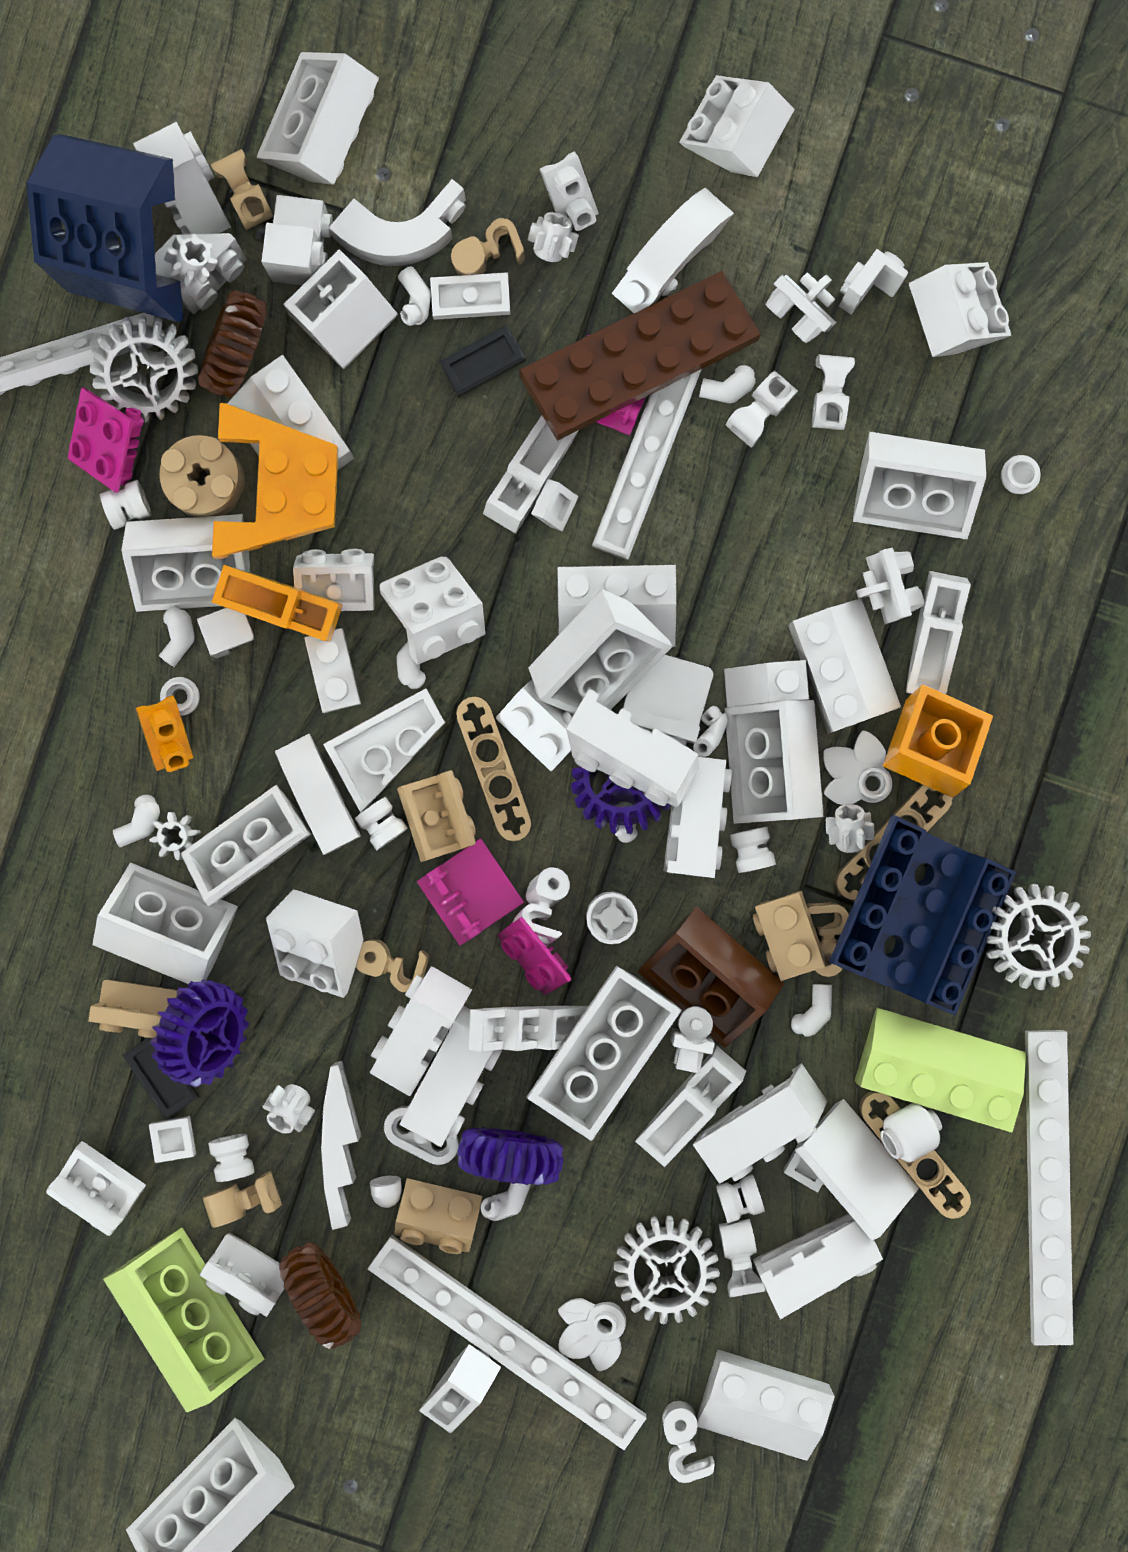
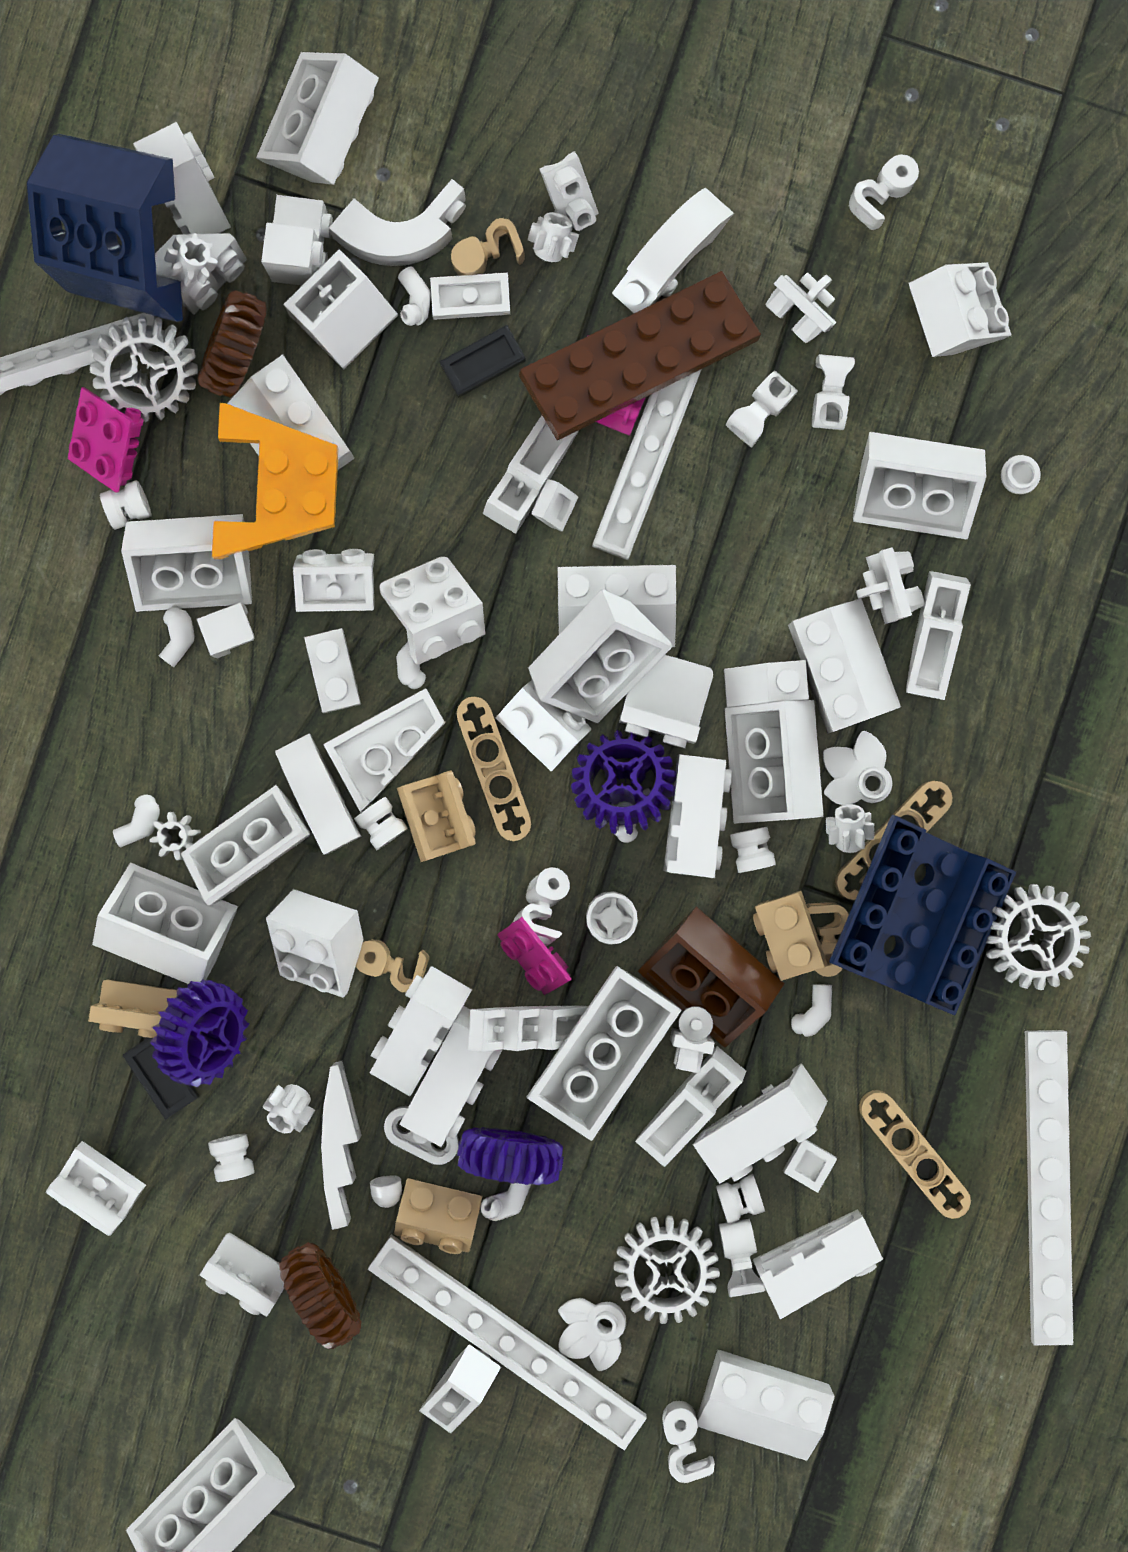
yellowish green slope [103,1227,264,1413] -> none
light orange hips [136,695,193,772] -> none
white plate [149,1116,196,1163] -> none
tan brick [160,435,245,517] -> none
white plate [160,677,200,716] -> none
tan leg [202,1171,282,1228] -> none
tan leg [211,149,274,231] -> none
light orange slope [212,565,343,641] -> none
dark pink hinge [417,838,524,946] -> none
white wedge [566,689,699,808] -> none
white slope [679,75,795,177] -> none
white arm [693,706,728,757] -> none
white arm [699,365,755,403] -> none
white tile [795,1099,919,1240] -> none
white bracket [839,249,908,315] -> none
yellowish green slope [854,1007,1026,1132] -> none
white head [880,1103,942,1162] -> none
light orange brick [883,684,993,798] -> none
none -> white leg [849,154,919,230]

